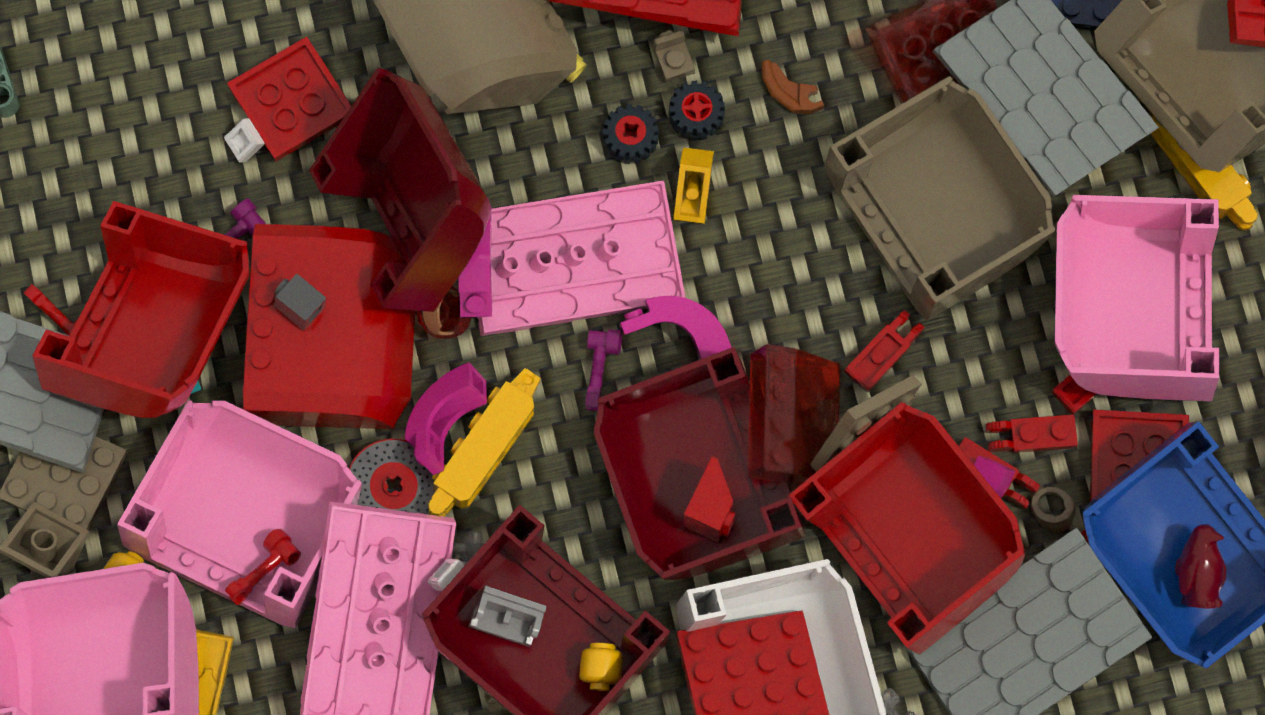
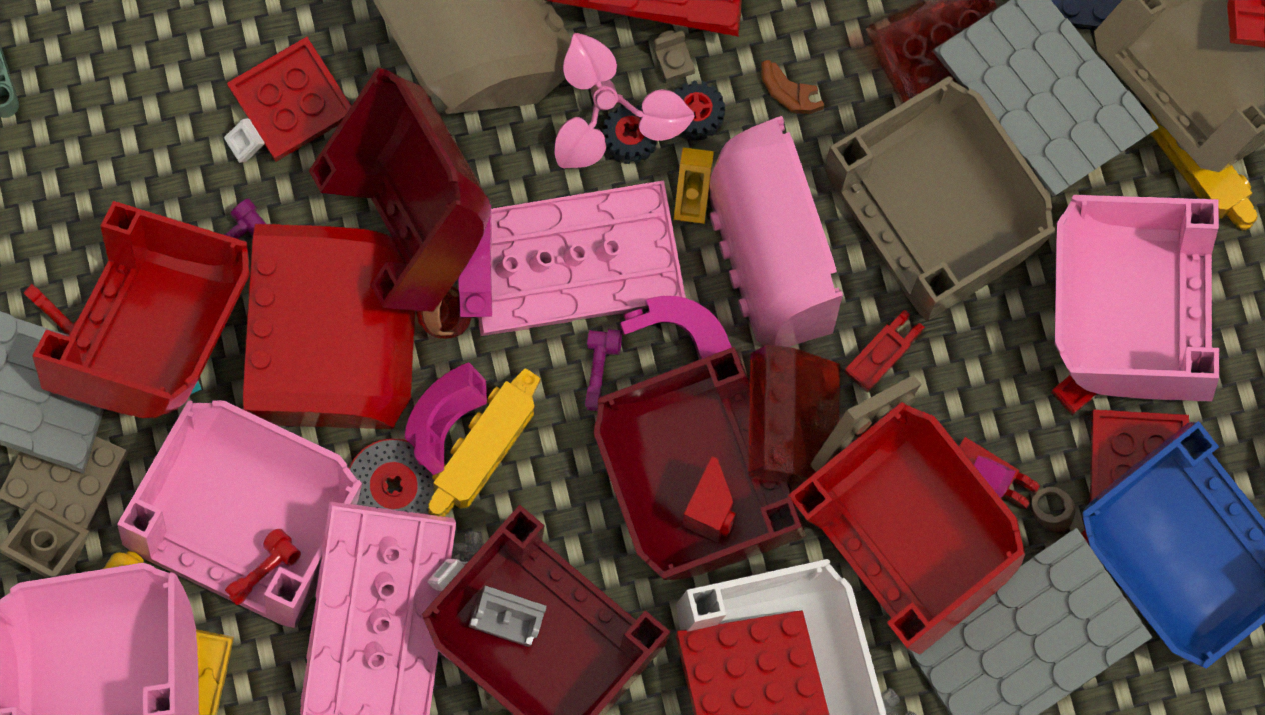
dark grey brick [274,274,327,331] -> none
yellow head [579,643,623,691] -> none
red hinge [985,414,1078,453] -> none
dark red animal [1175,524,1227,609] -> none
none -> bright pink plant [554,33,694,168]
none -> bright pink slope [709,116,843,351]

